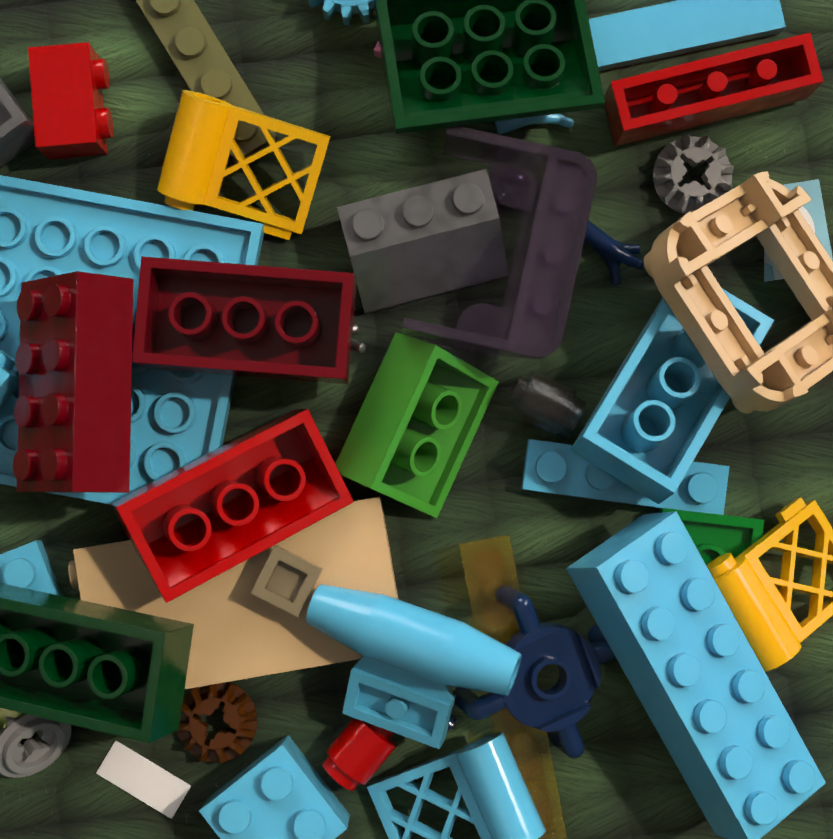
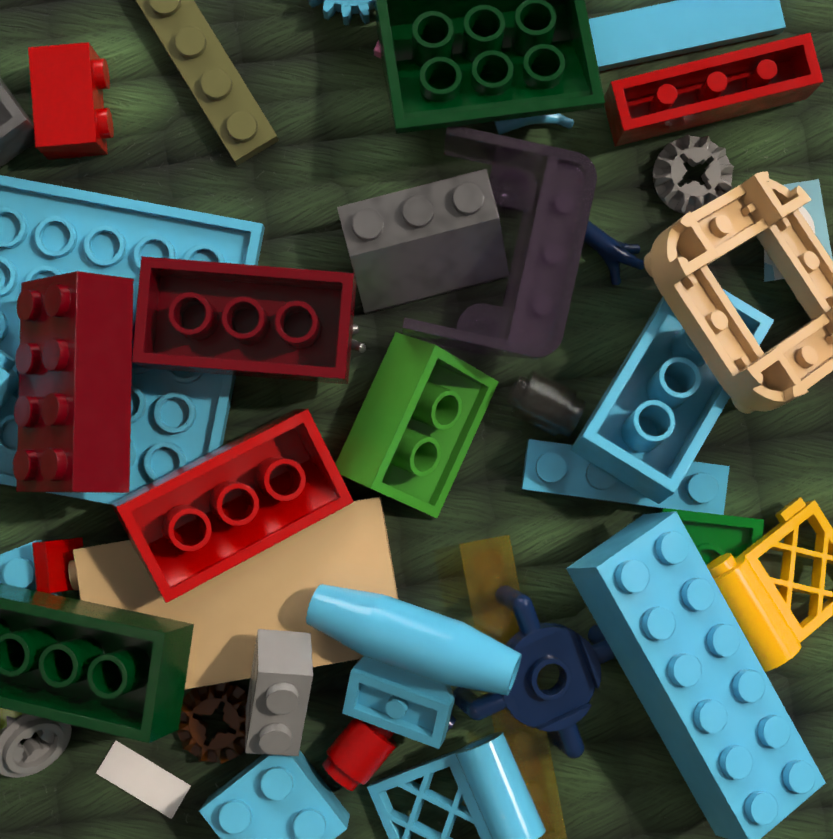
yellow piece [157,90,331,240] -> none
dark tan plate [251,545,323,617] -> none
none -> red tile [32,537,83,593]
none -> light grey brick [245,629,313,756]

